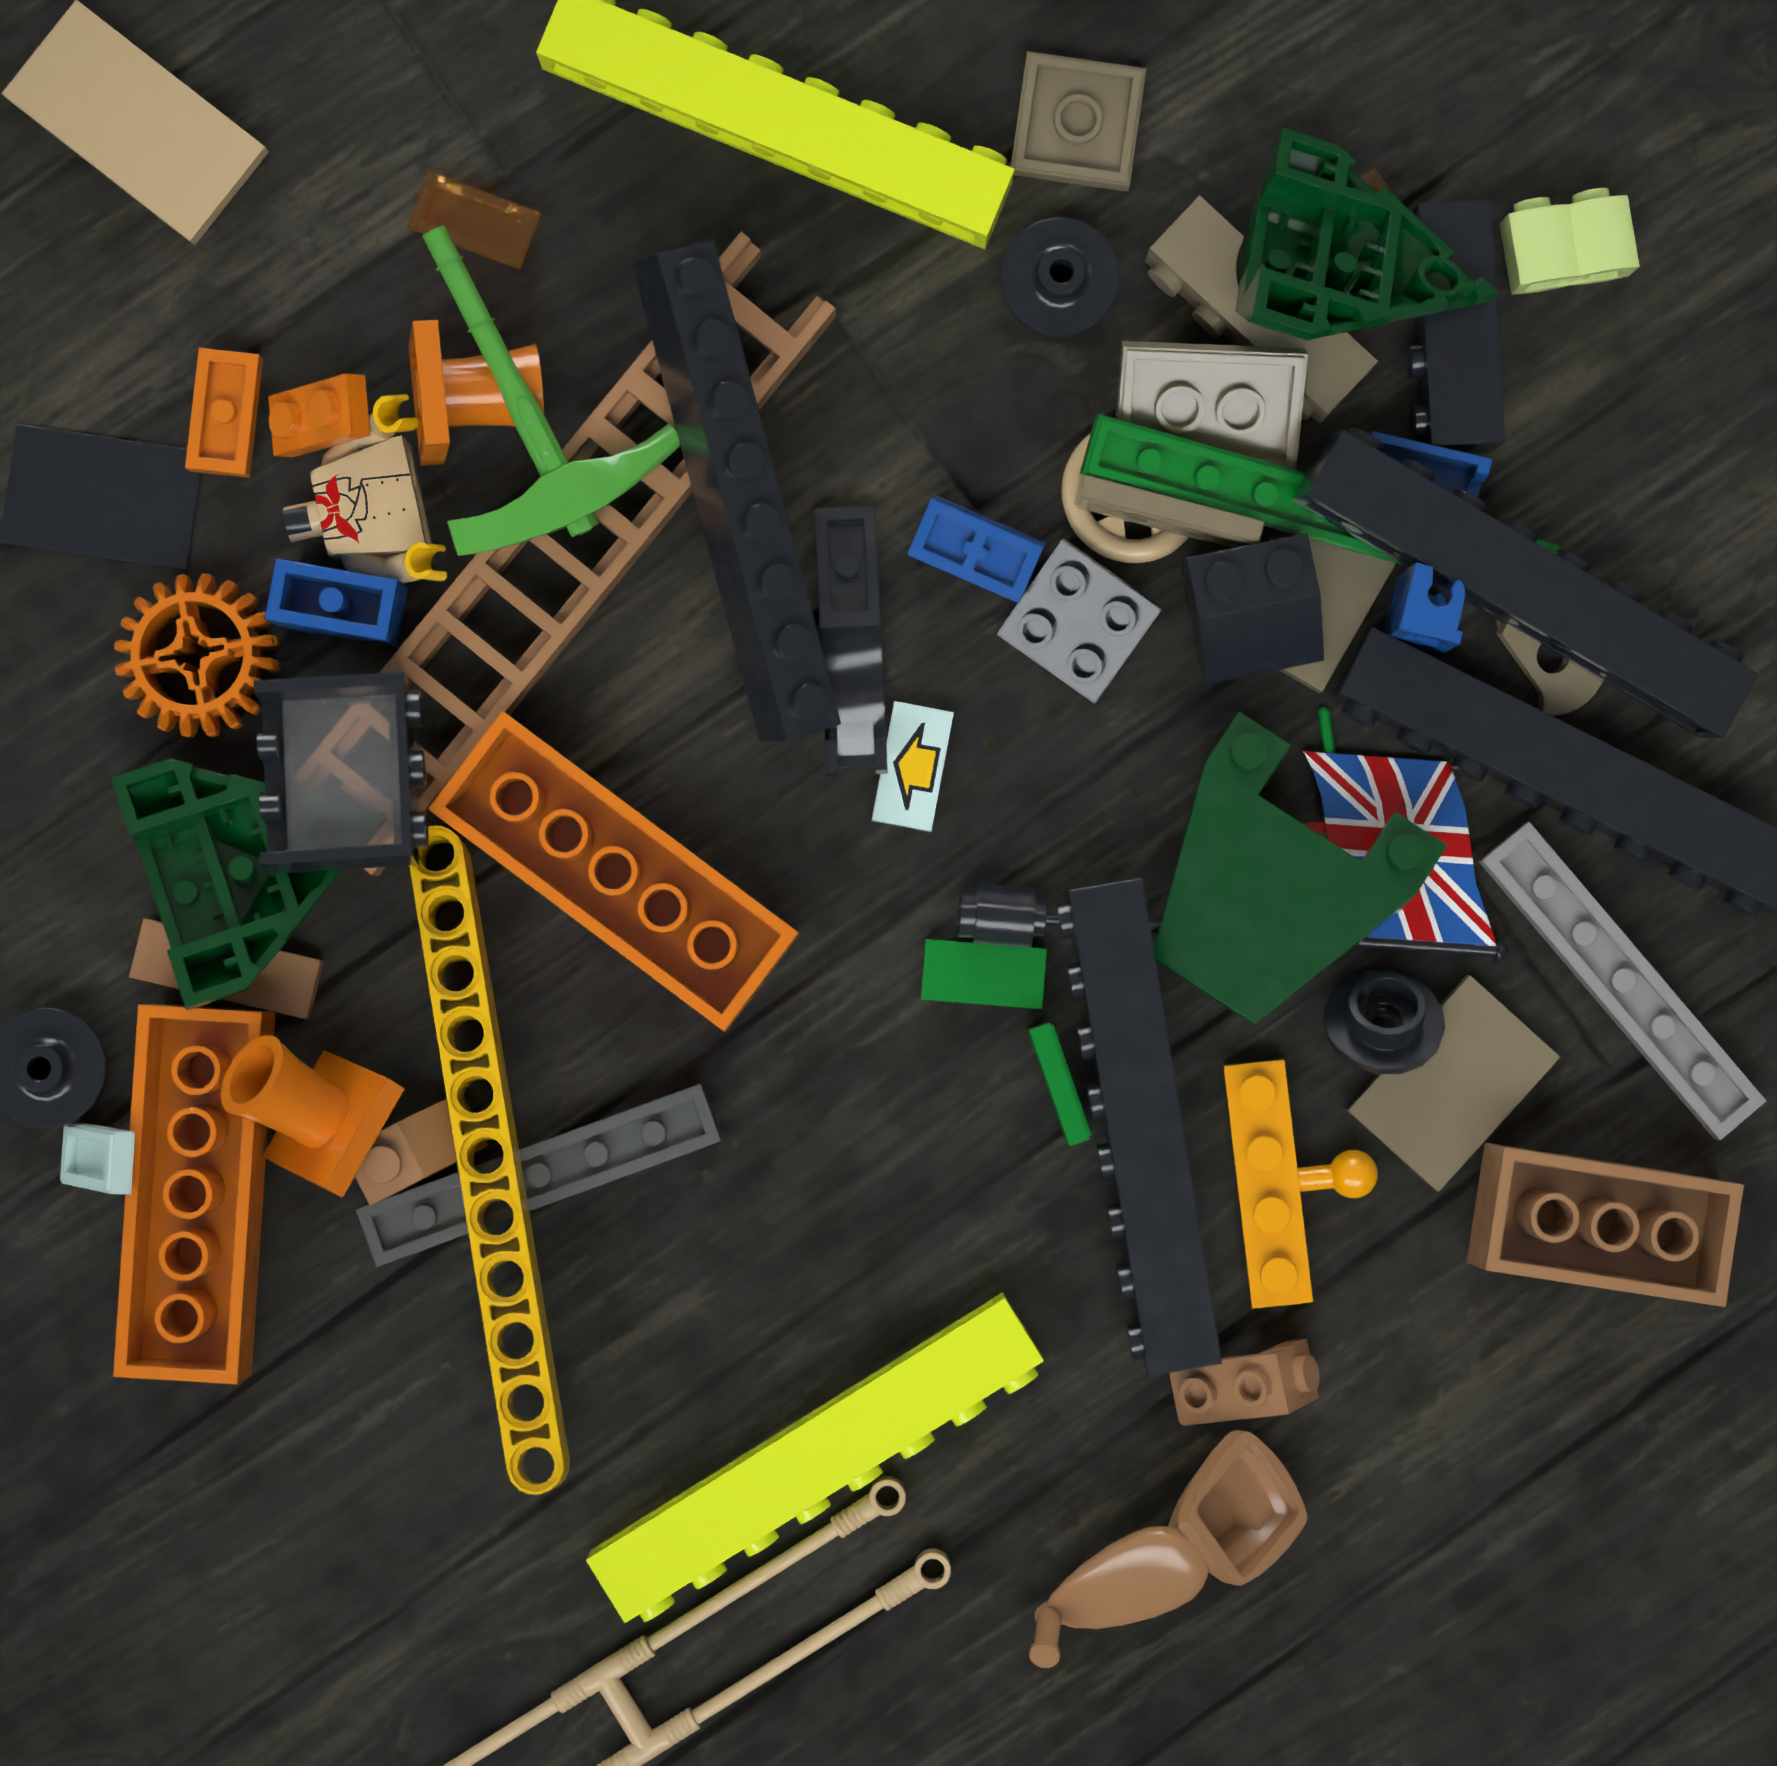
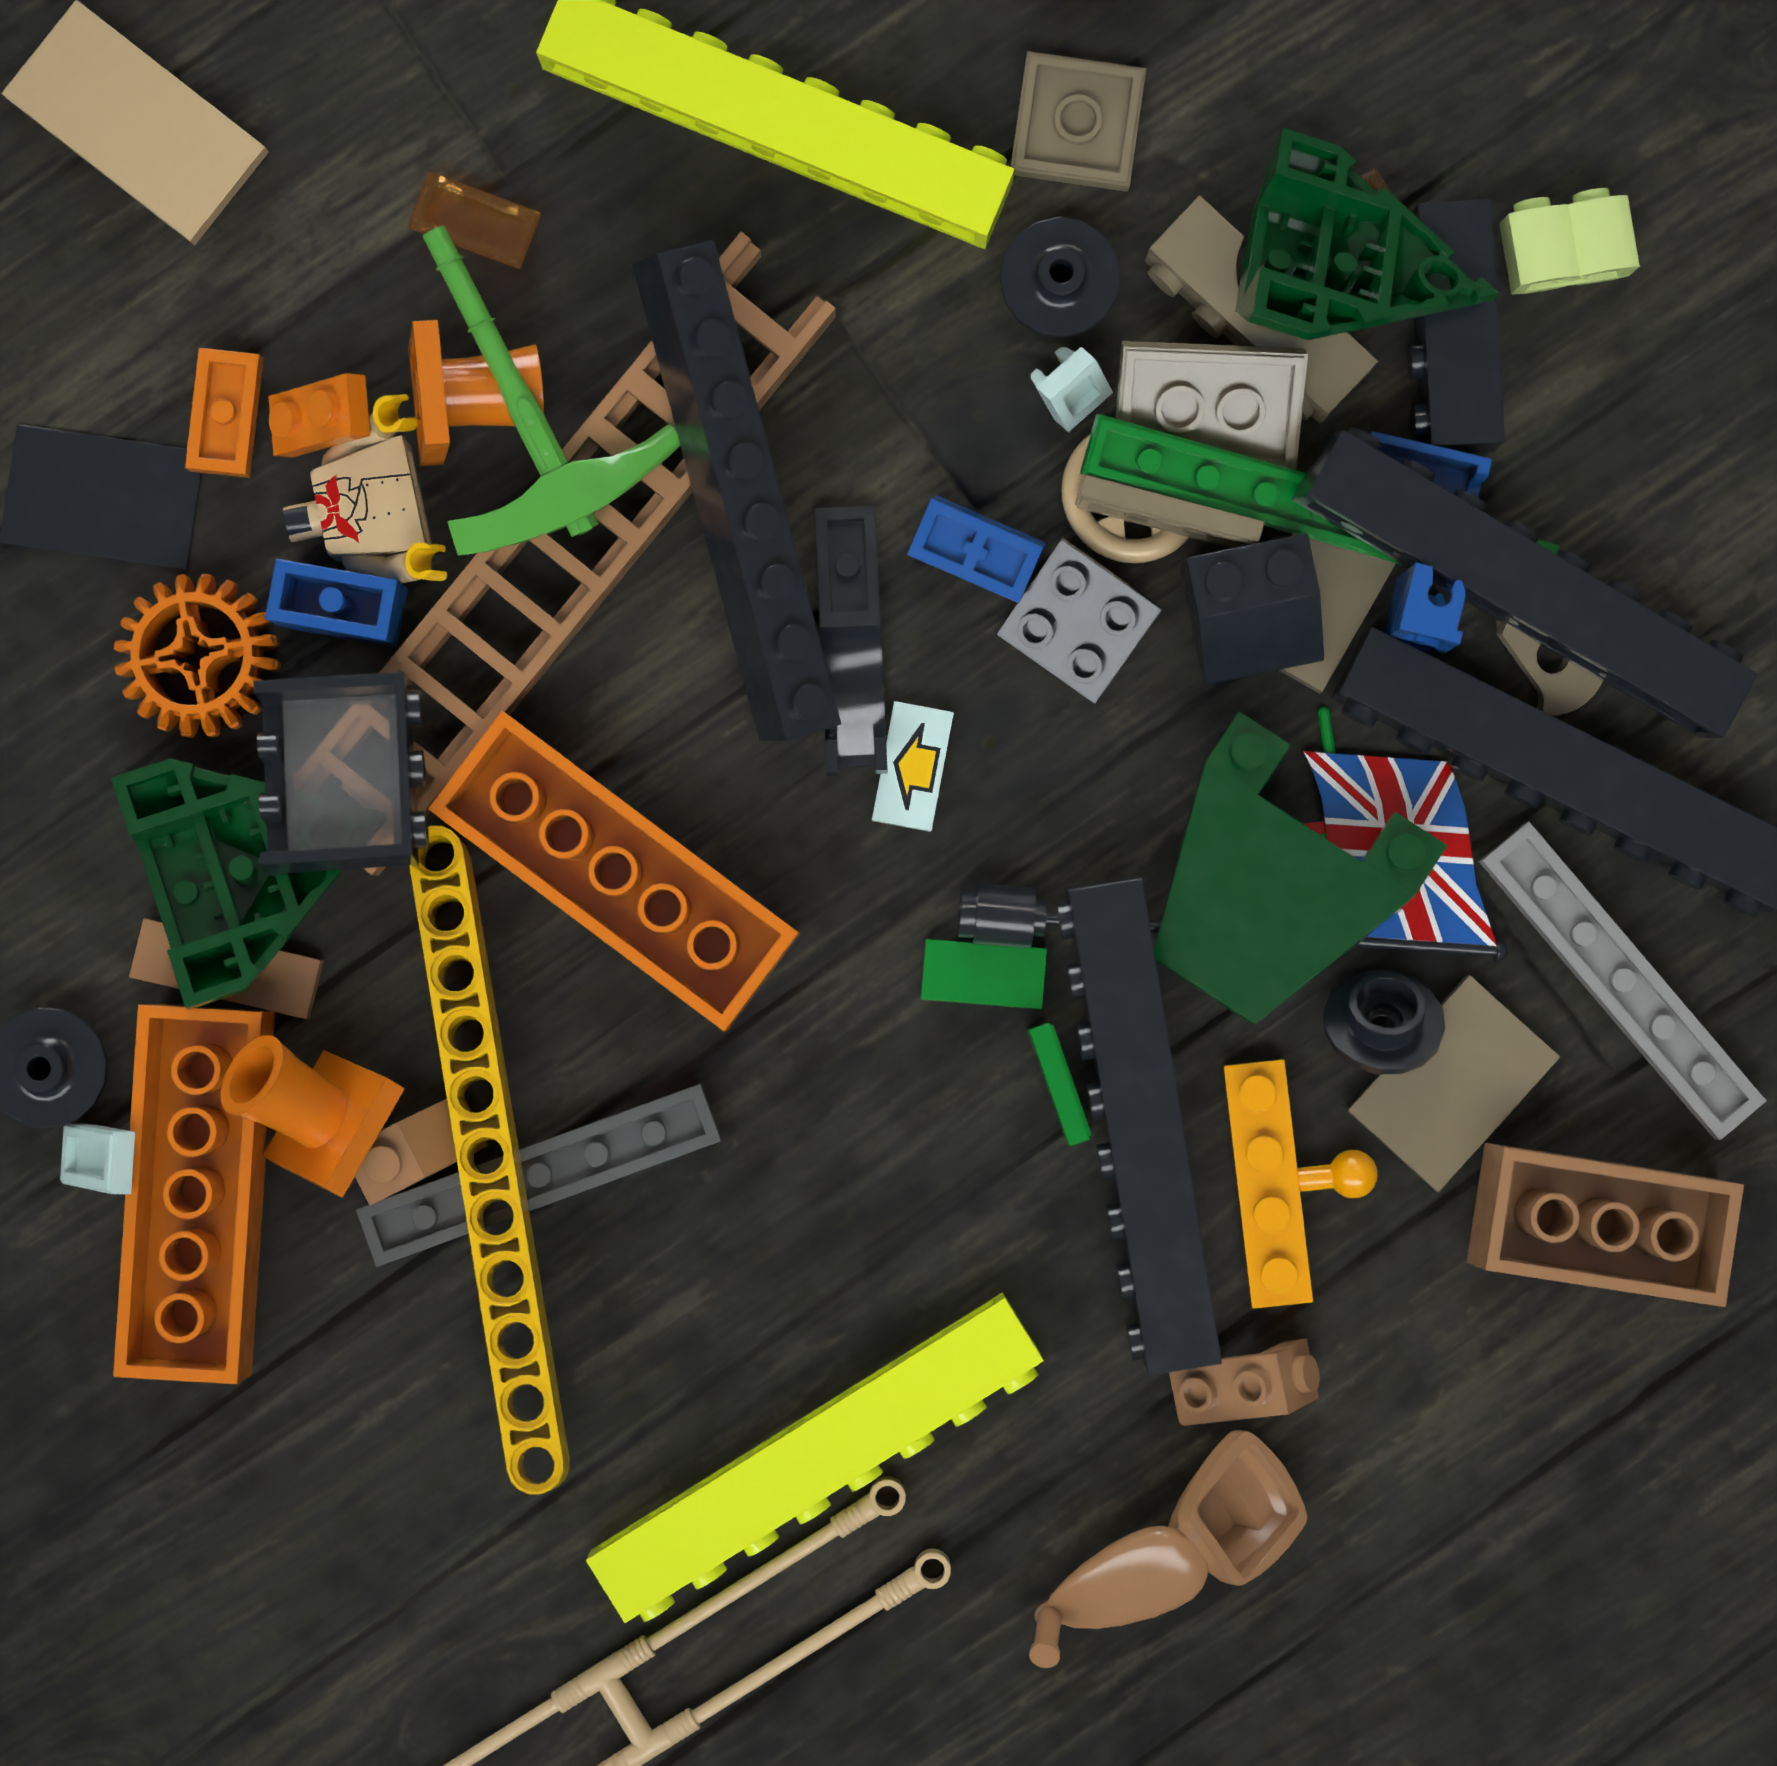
none -> light aqua tile [1031,347,1113,432]

